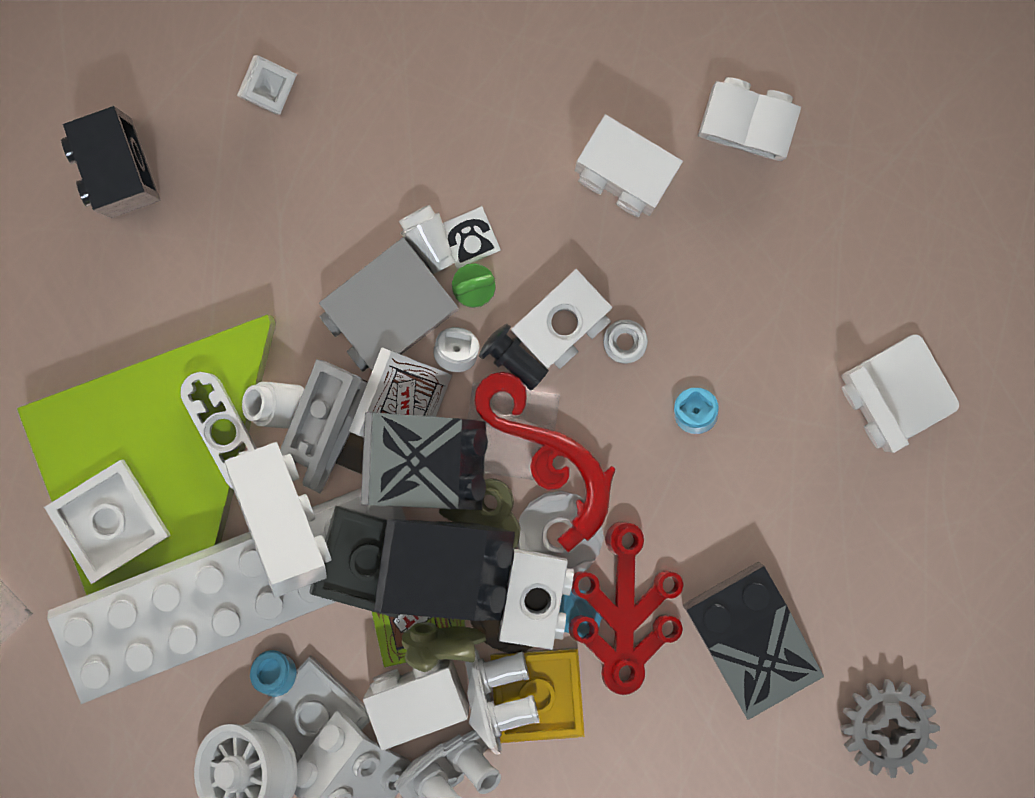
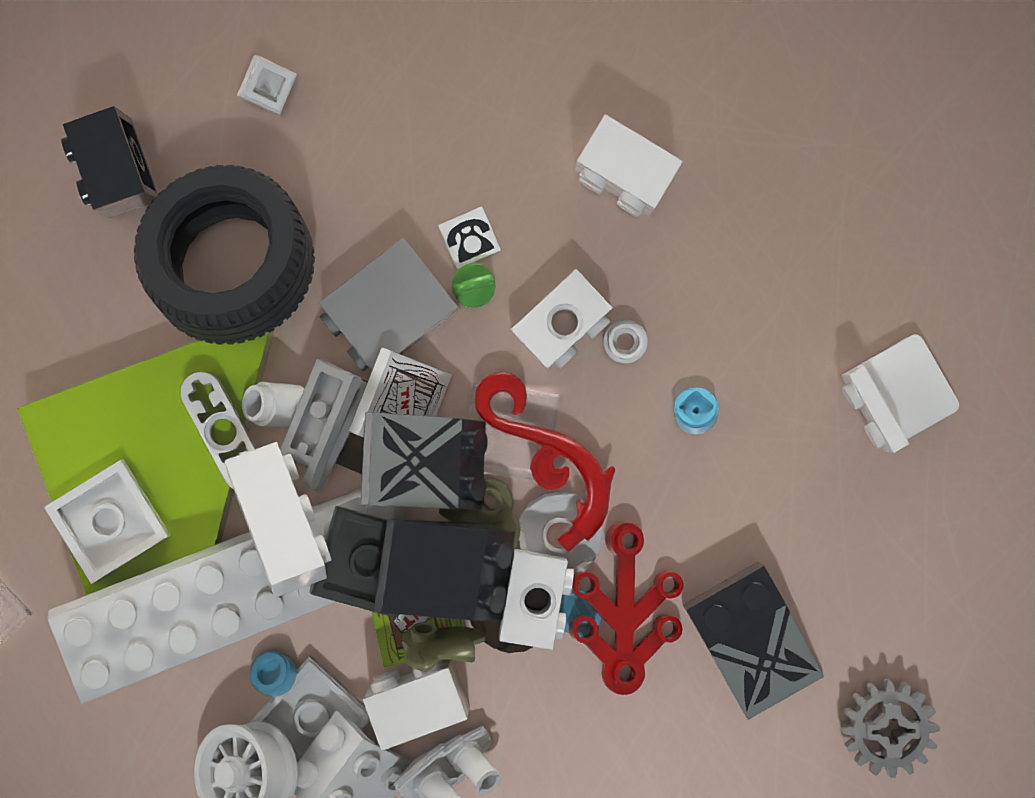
white cone [399,205,455,274] -> none
white tile [433,327,479,372] -> none
white connector [465,648,540,755] -> none
black pin [479,324,549,391] -> none
yellow tile [490,647,585,743] -> none
white brick [698,77,801,161] -> none
none -> black tyre [133,165,315,345]

